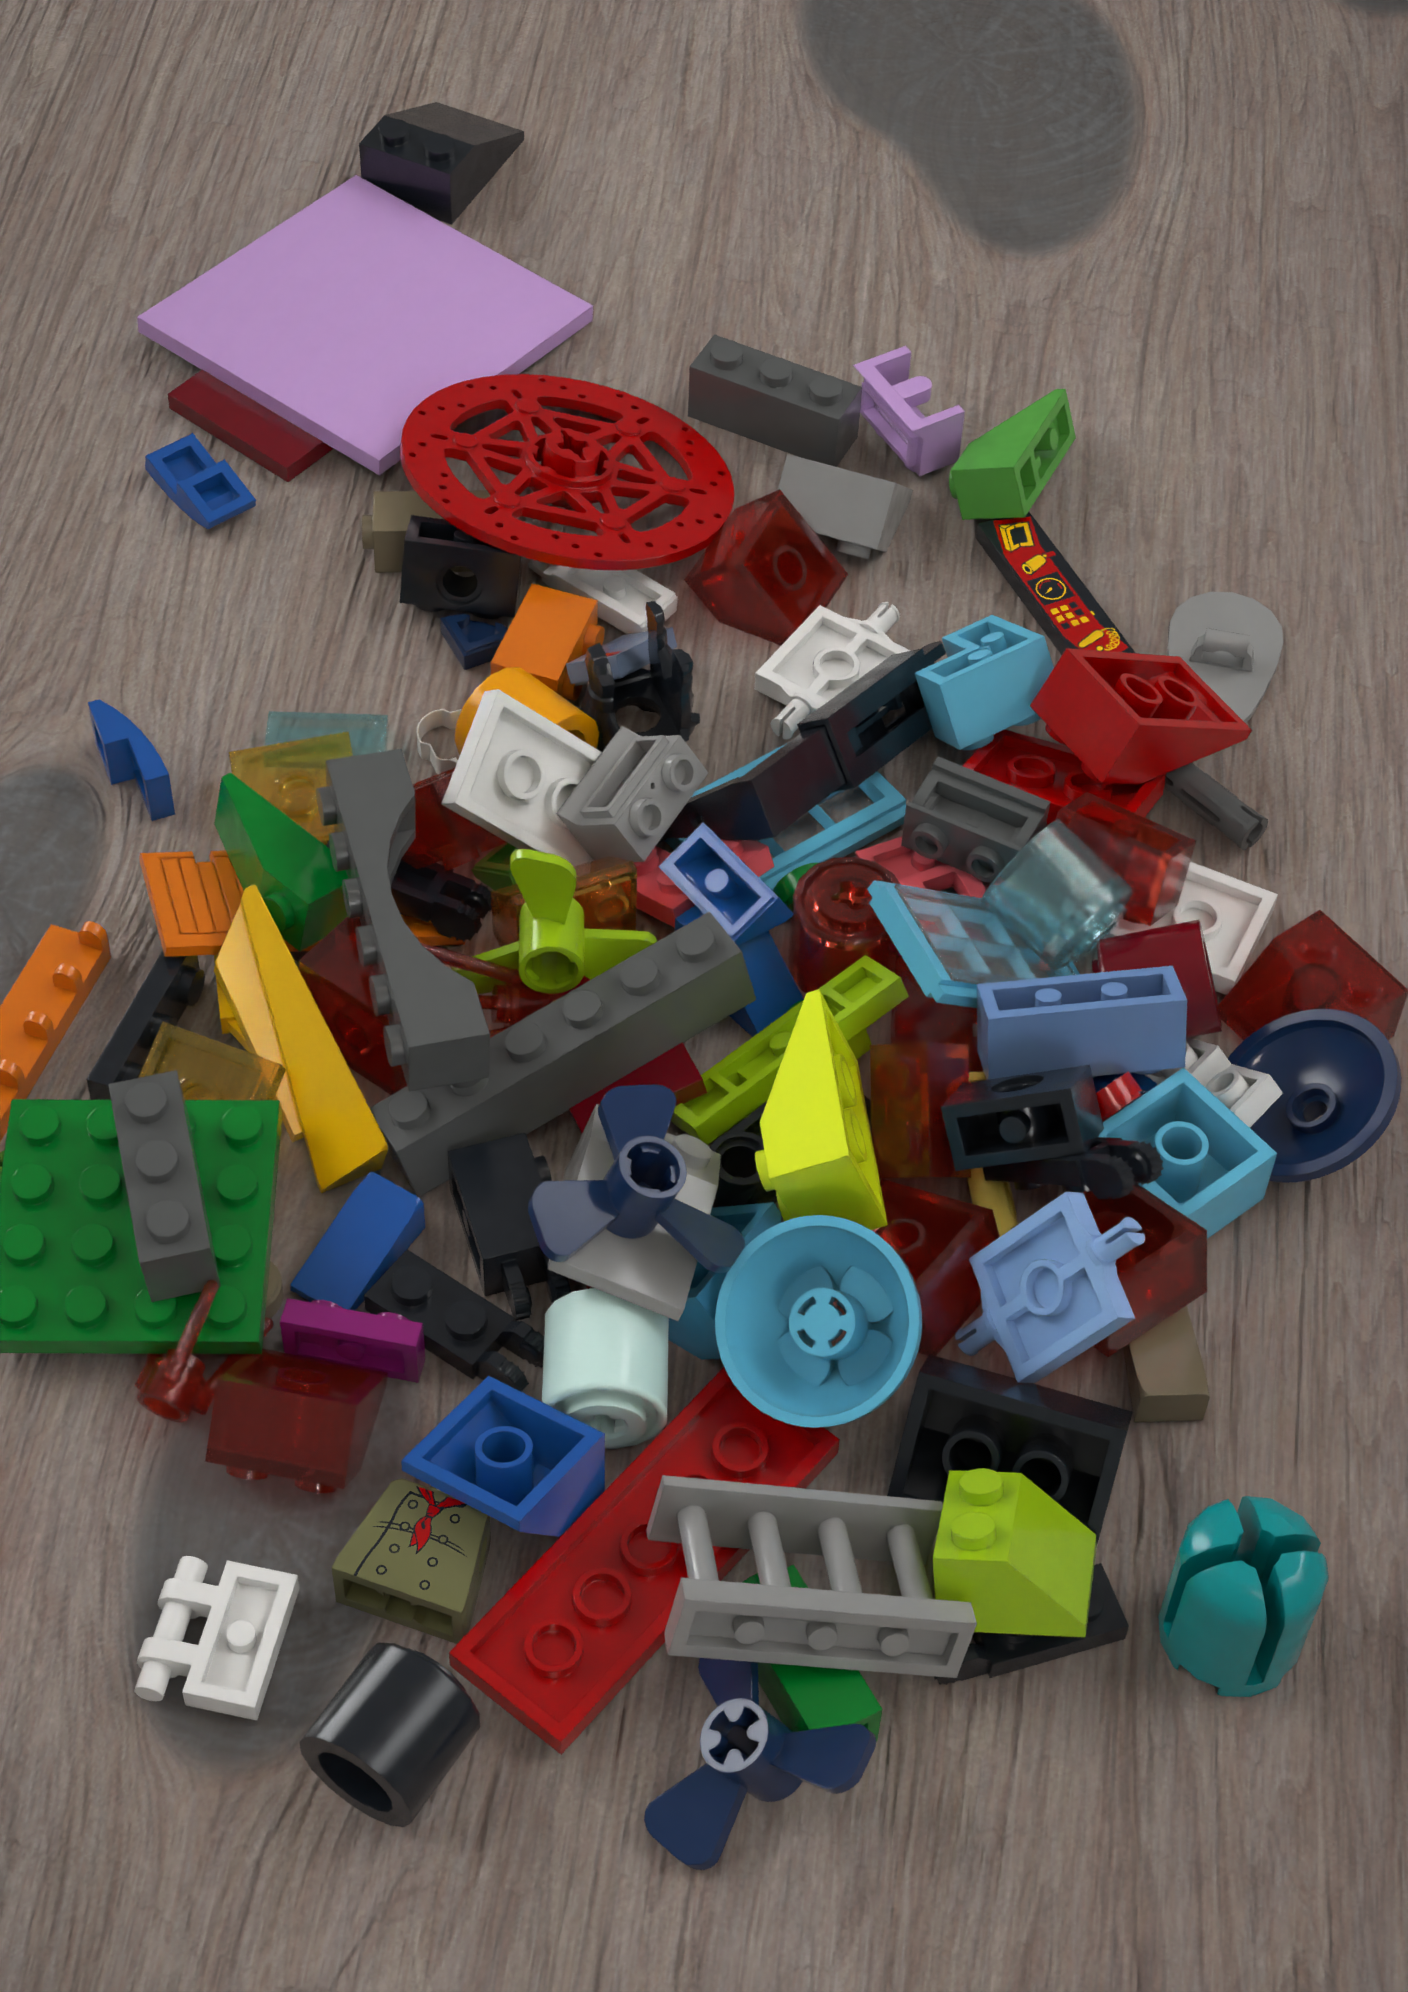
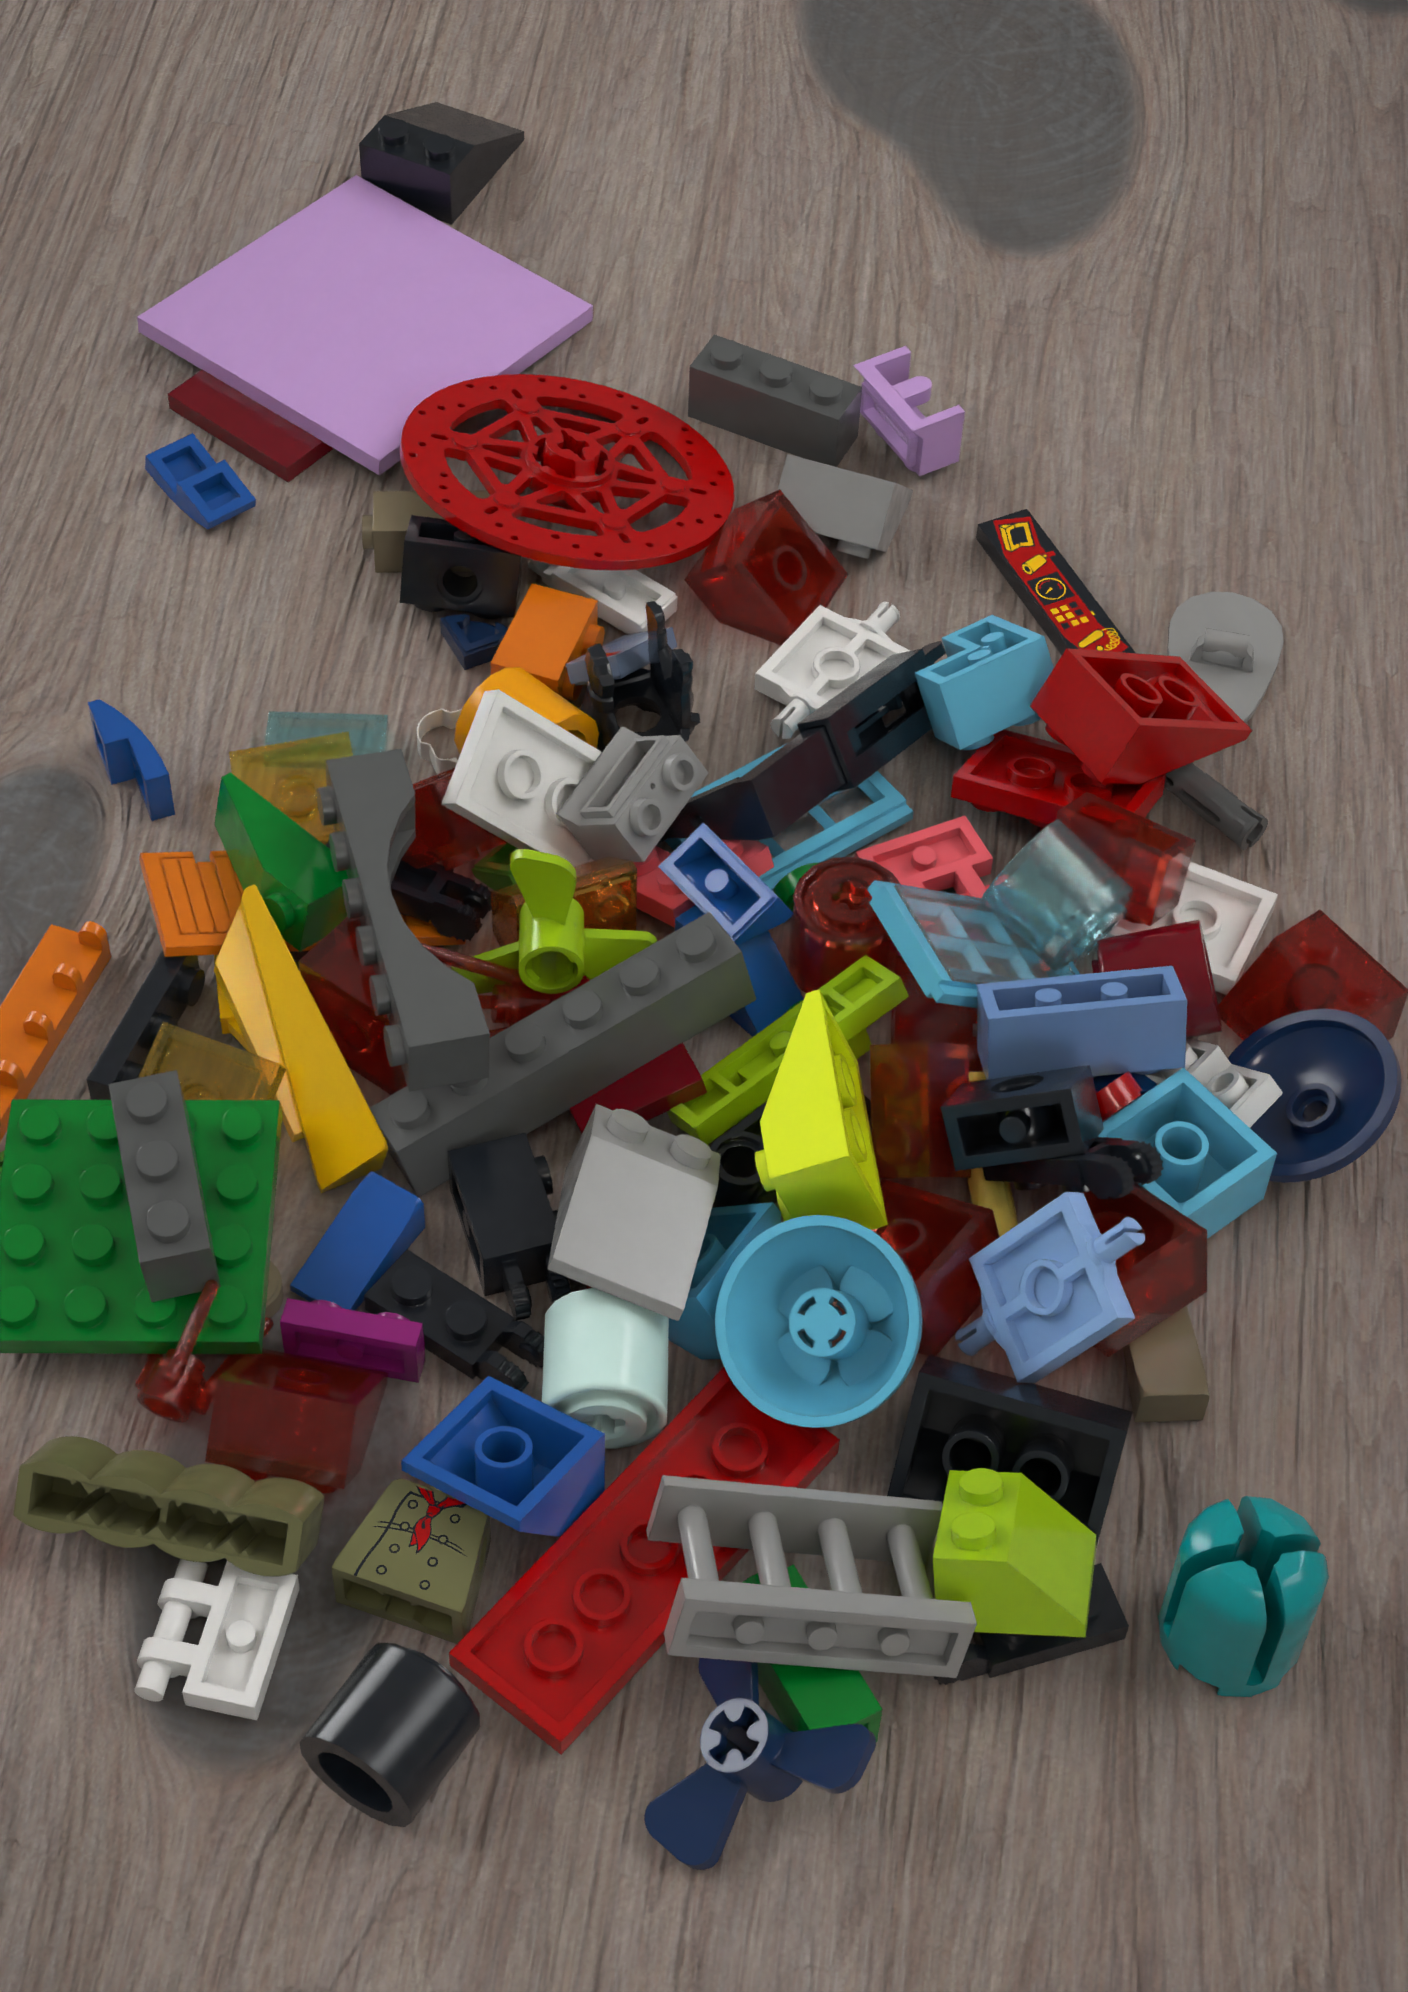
dark blue piece [528,1085,745,1273] -> none
dark grey hinge [901,757,1050,891] -> none
bright green slope [949,389,1076,520] -> none
none -> olive brick [13,1436,325,1577]

